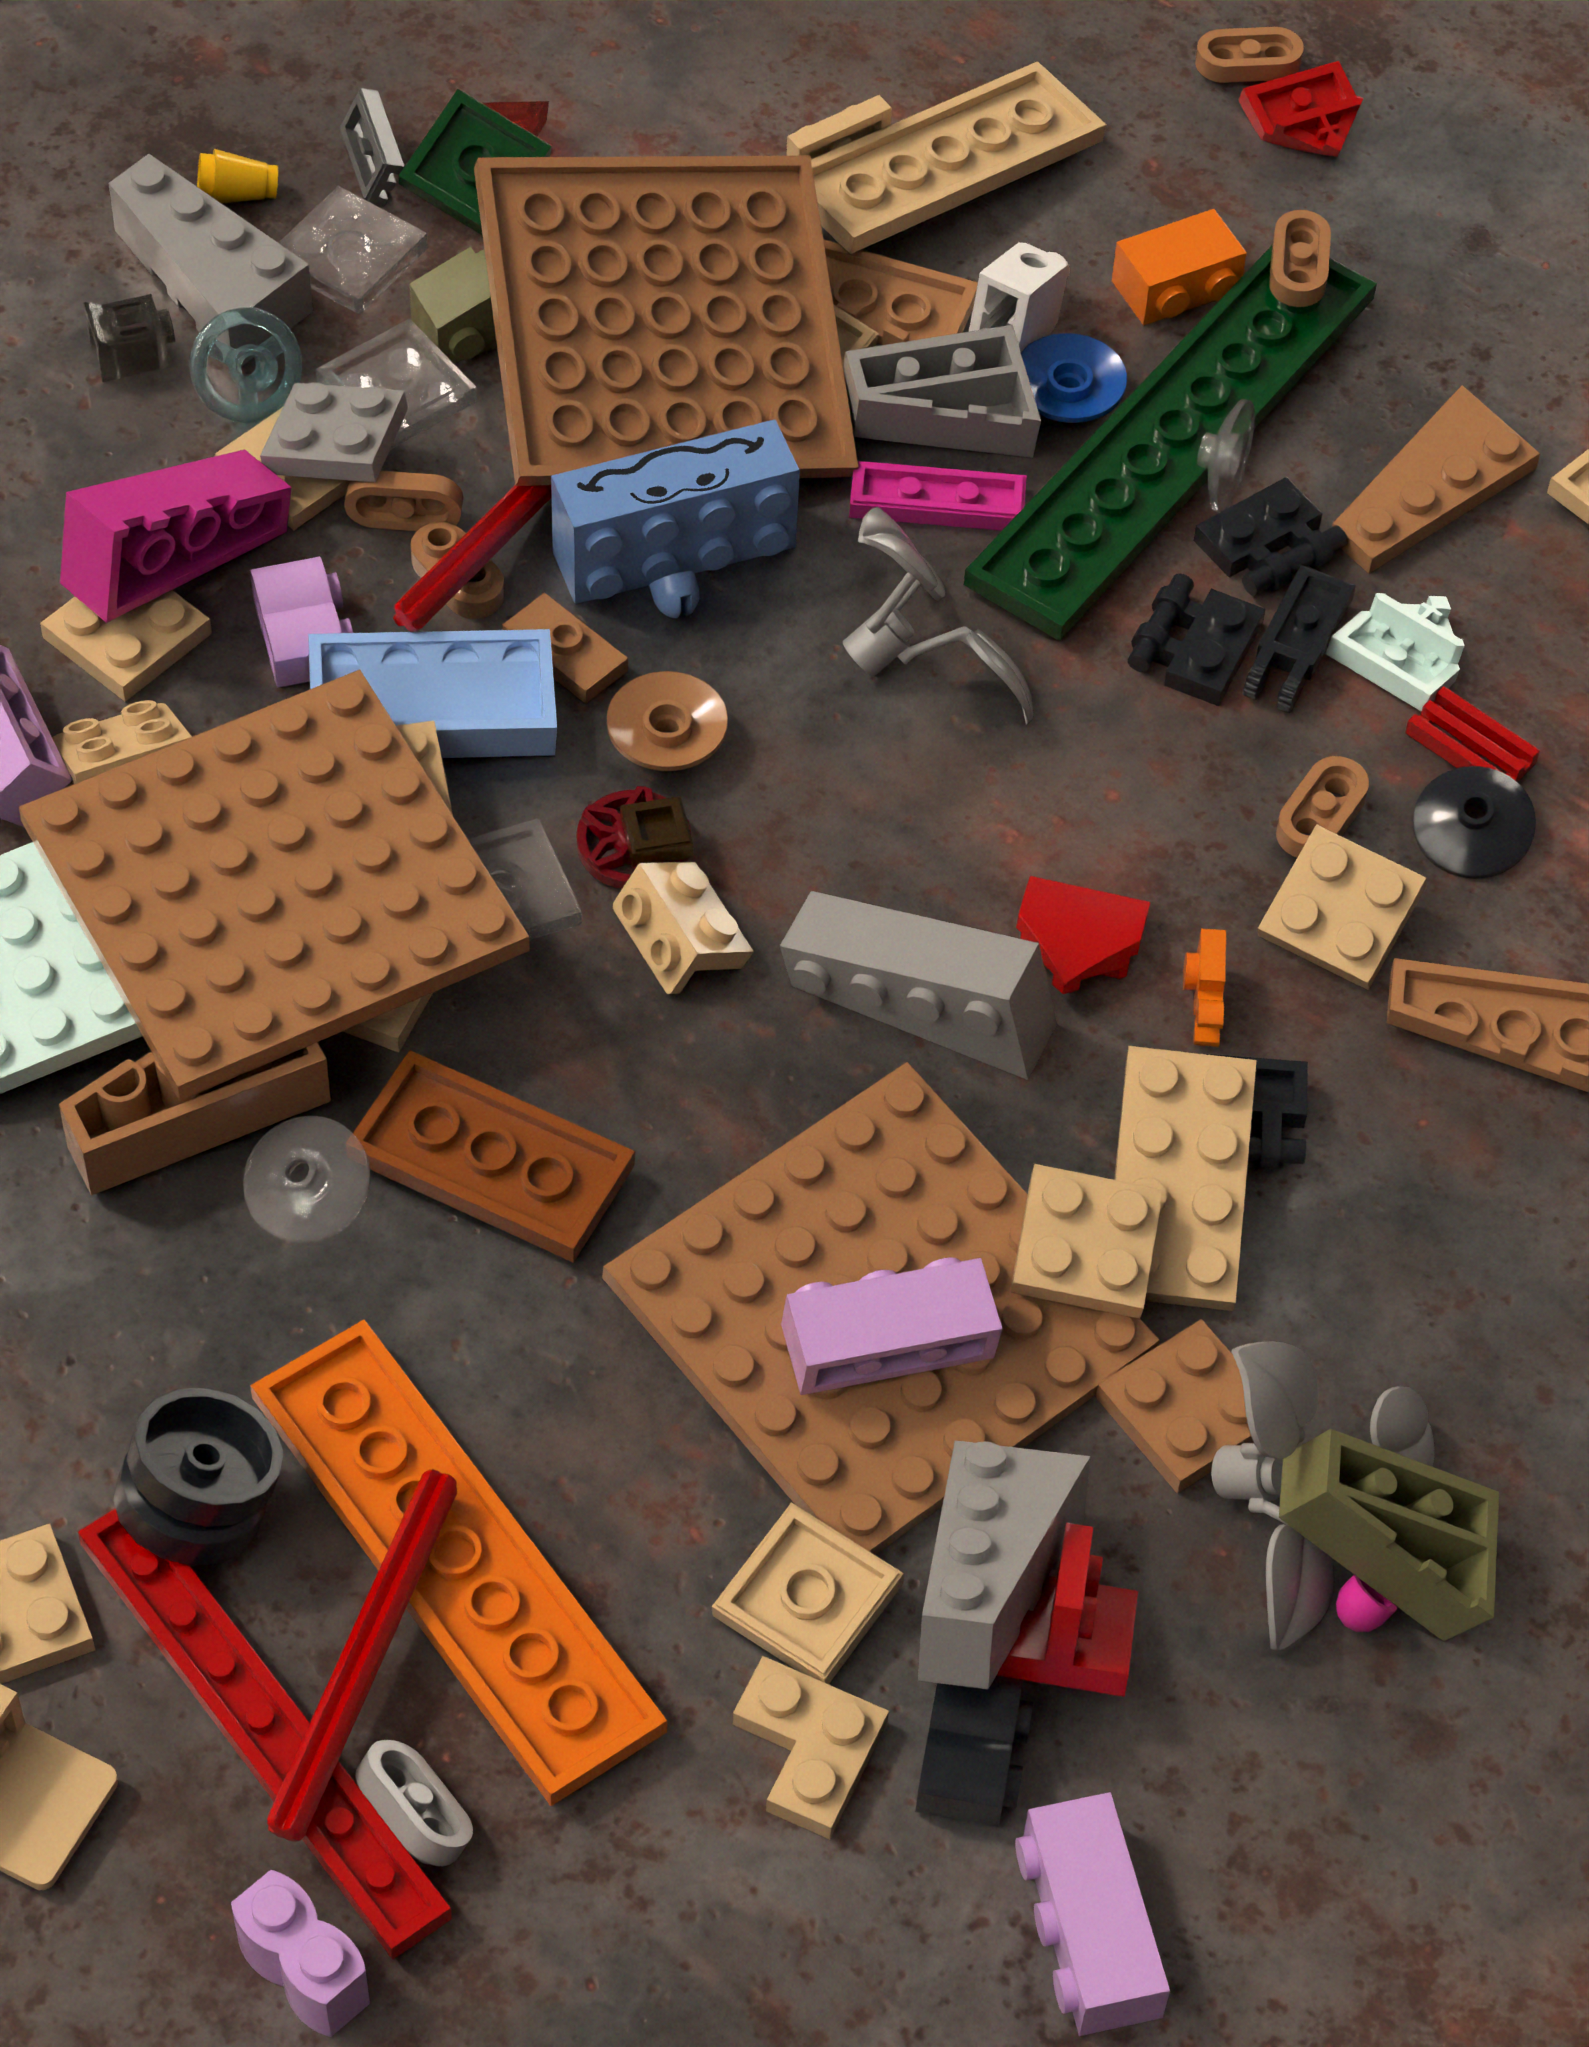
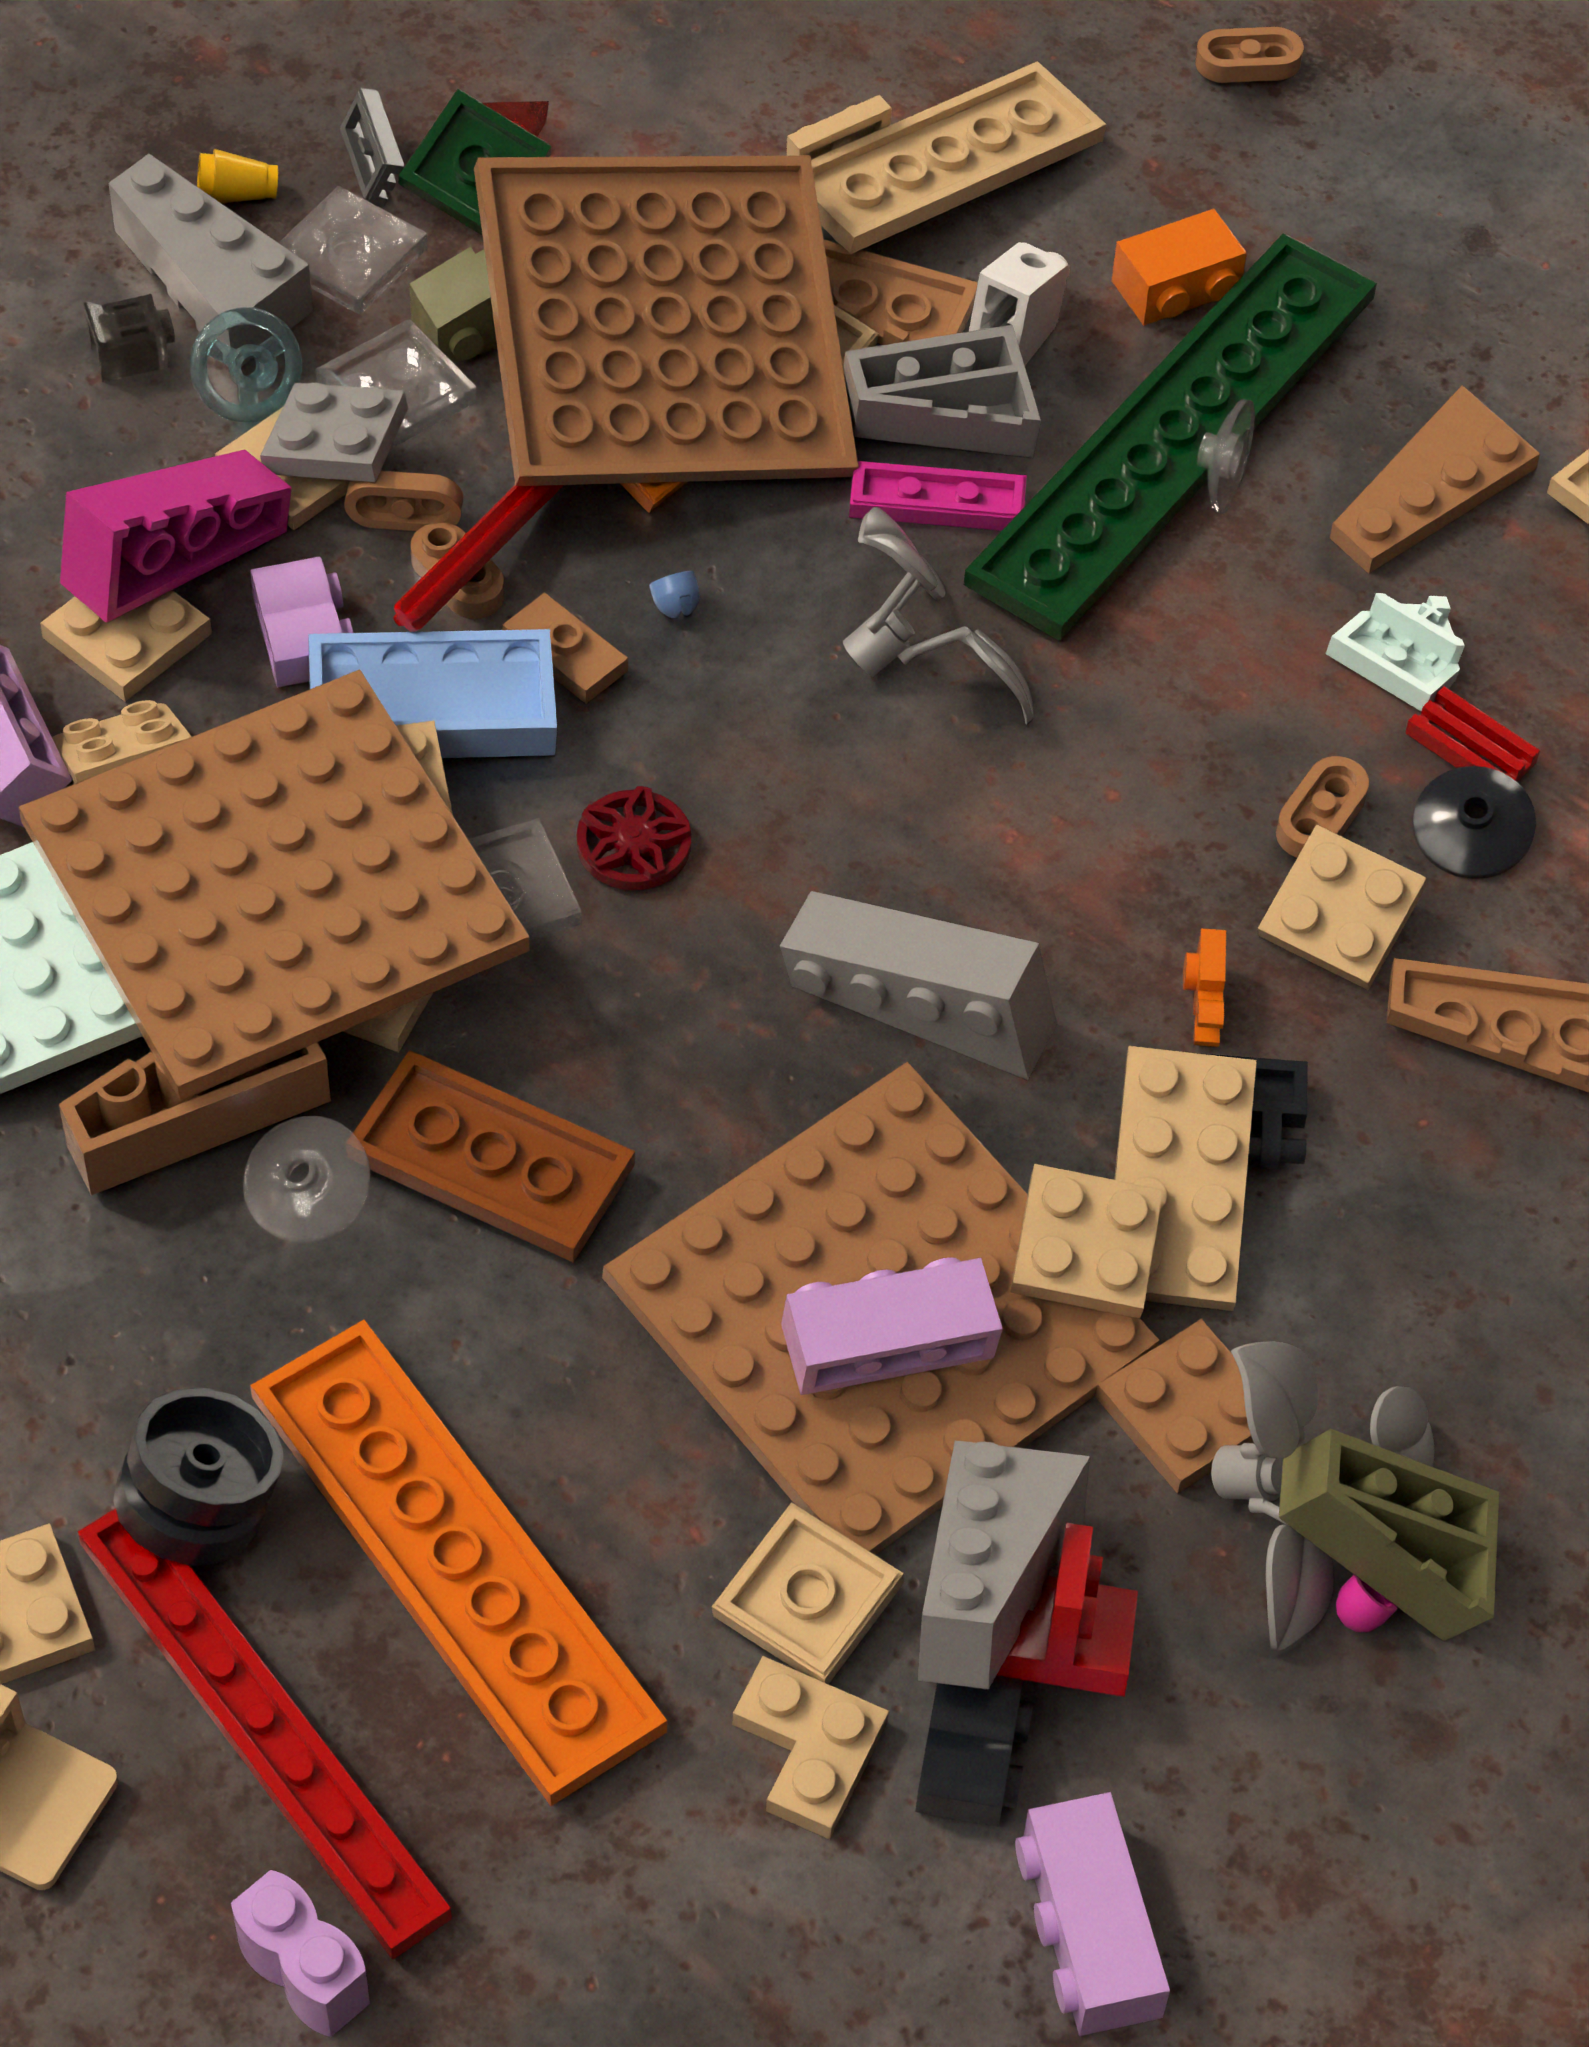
red axle [267,1469,457,1842] -> none
light grey plate [355,1740,473,1866] -> none
medium blue brick [551,419,800,604] -> none
medium nougat dish [607,671,728,771] -> none
tan bracket [613,862,754,994] -> none
dark brown tile [620,796,693,867] -> none
red slope [1016,876,1151,994] -> none
blue dish [1021,333,1127,423] -> none
black plate [1128,573,1266,706] -> none
black plate [1193,477,1347,596] -> none
red slope [1238,61,1363,157] -> none
black hinge [1242,565,1356,713] -> none
medium nougat plate [1269,210,1331,307] -> none

